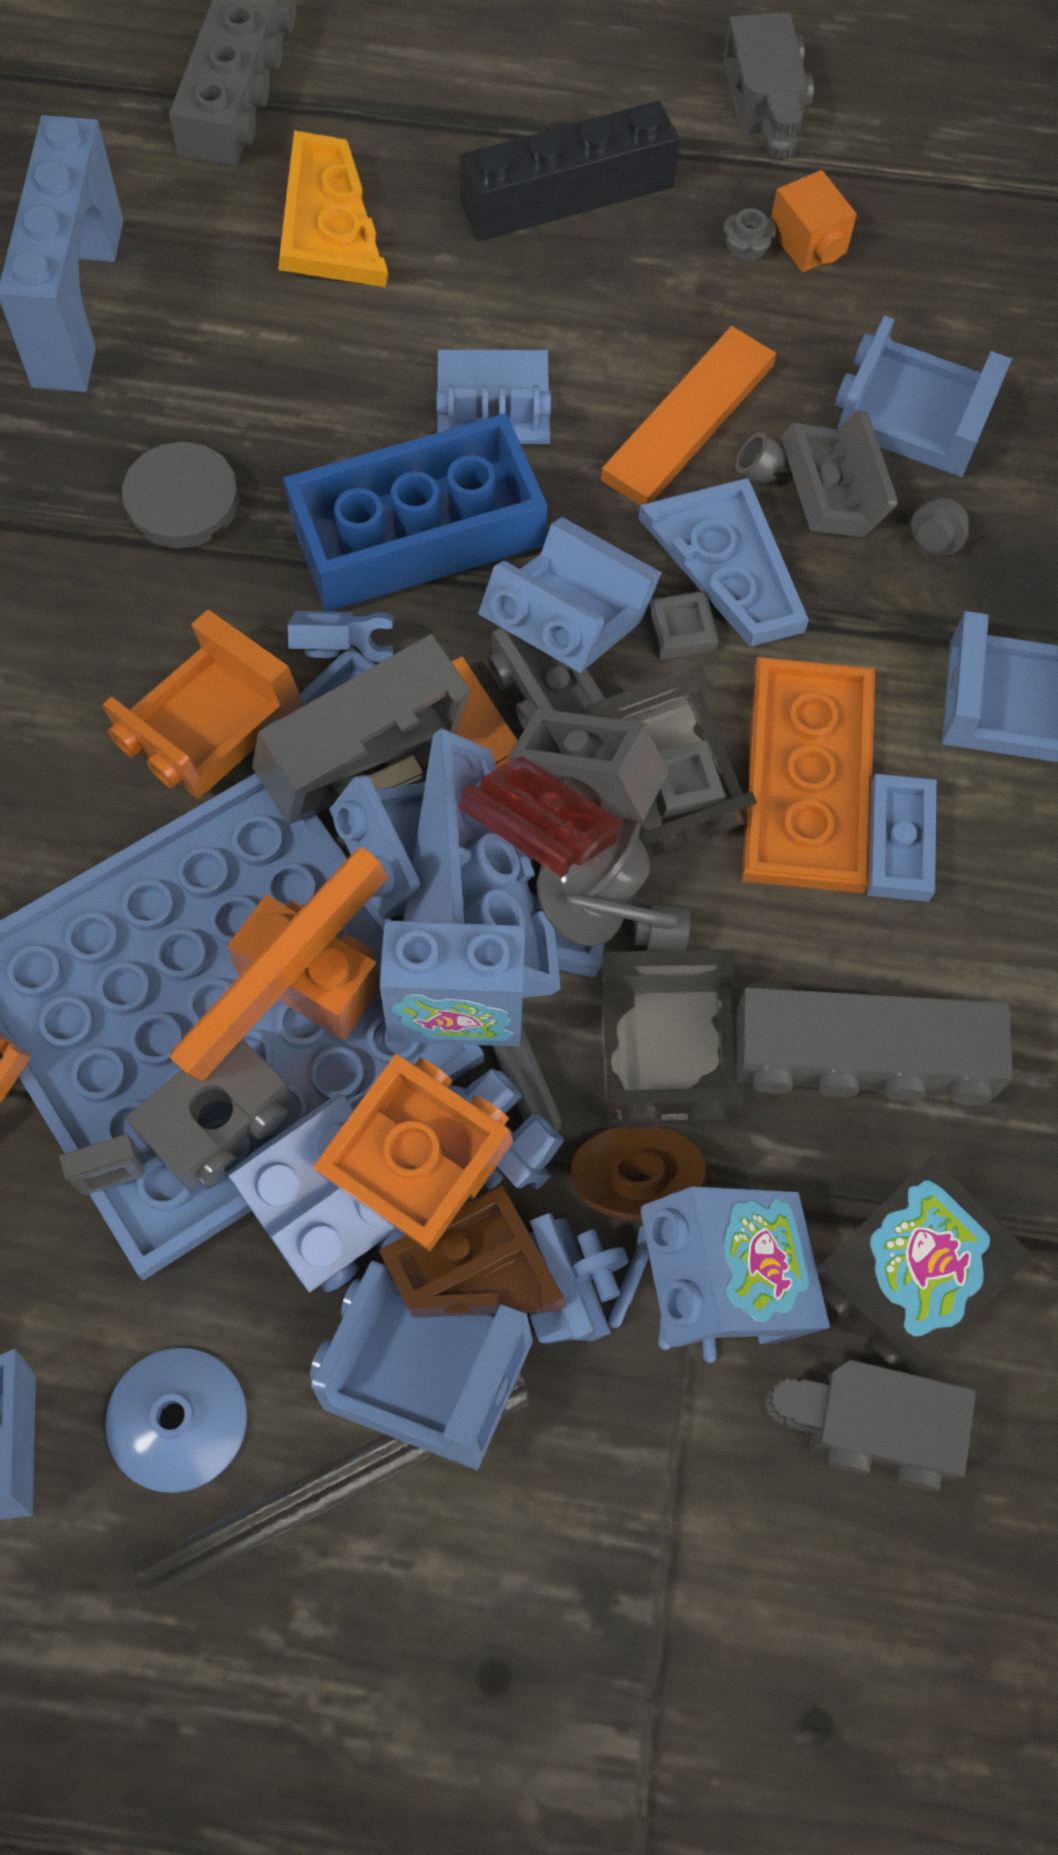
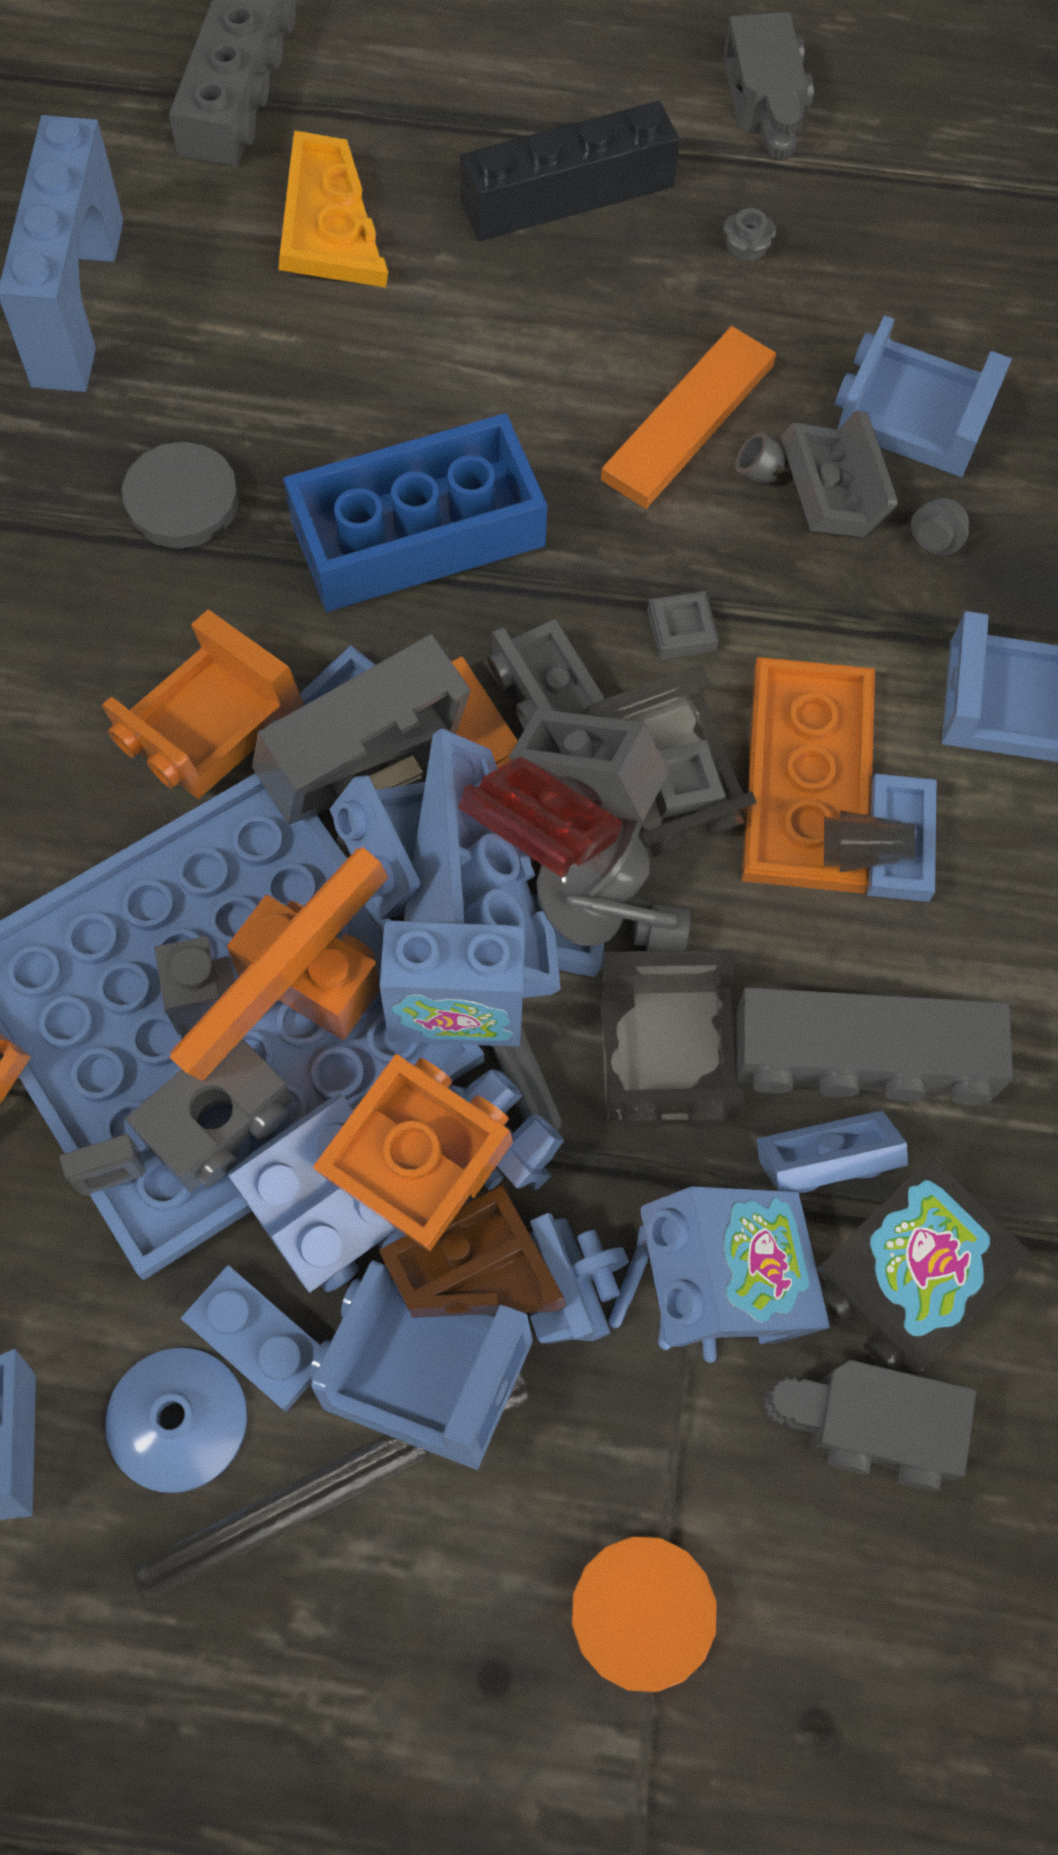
medium blue plate [288,611,394,662] -> none
medium blue hinge [437,350,551,444] -> none
medium blue panel [478,517,662,673] -> none
reddish brown dish [571,1124,706,1221] -> none
medium blue wing [638,478,809,647] -> none
orange brick [771,170,857,273] -> none
none -> dark grey brick [154,936,236,1035]
none -> medium blue plate [181,1265,320,1413]
none -> orange tile [571,1536,717,1692]
none -> medium blue plate [757,1110,908,1193]
none -> clear smoke cone [824,810,915,873]

